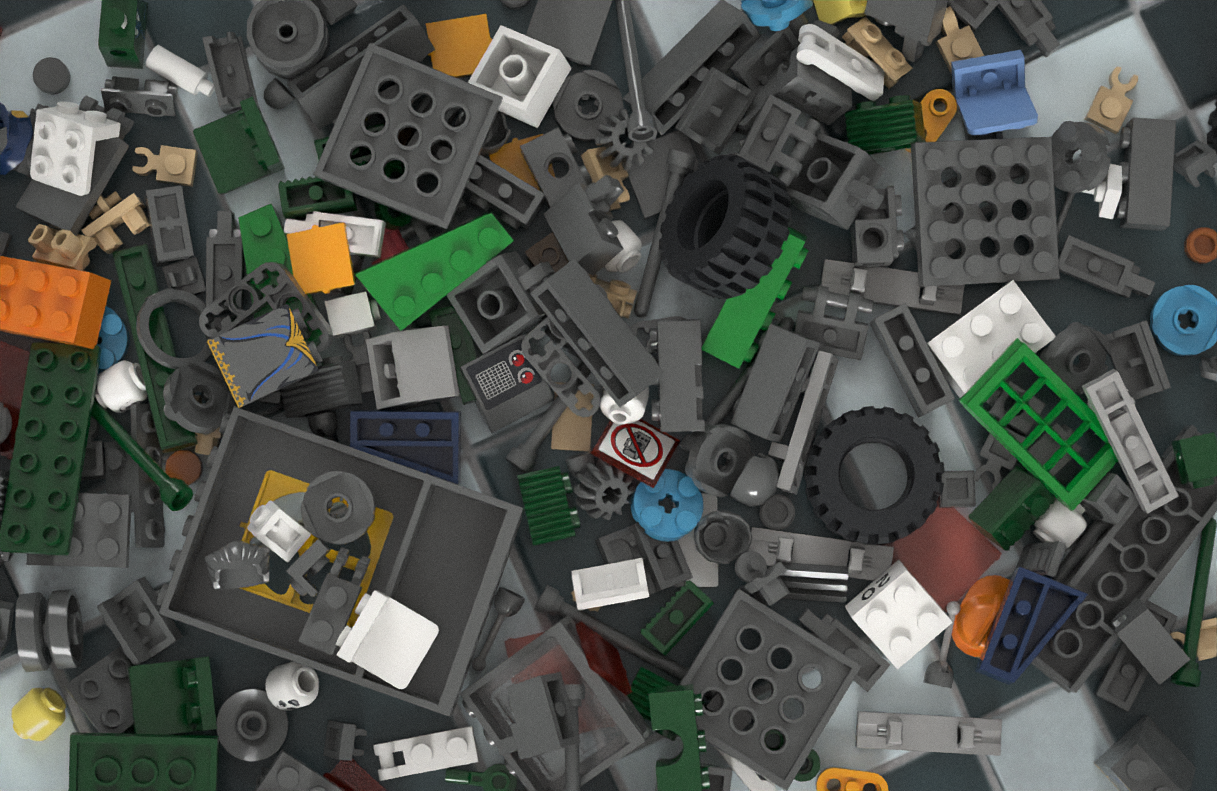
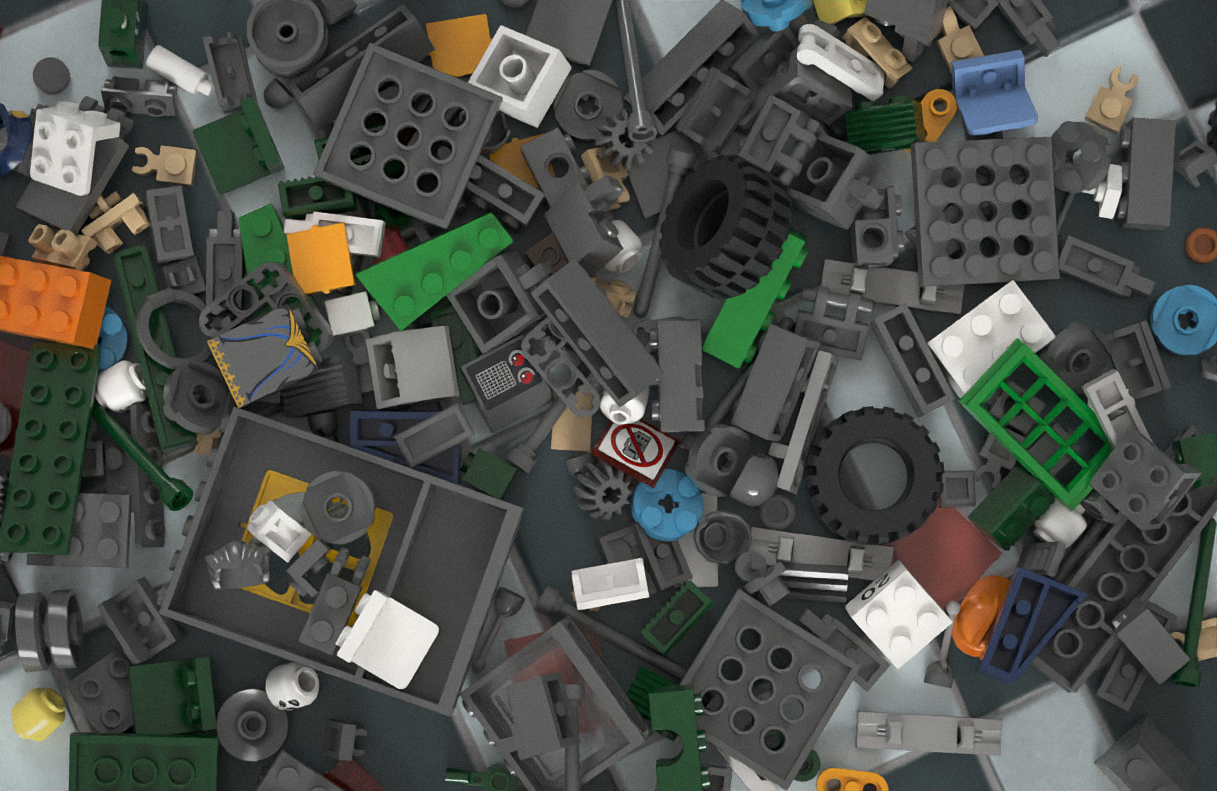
dark orange tile [165,450,203,486] -> none
white plate [373,726,479,781] -> none
dark green brick [517,466,581,546] -> none
clear red piece [575,621,632,696] -> none
none -> dark grey tile [394,402,475,468]
none -> dark green brick [460,448,518,500]
none -> dark grey bracket [1090,428,1202,530]

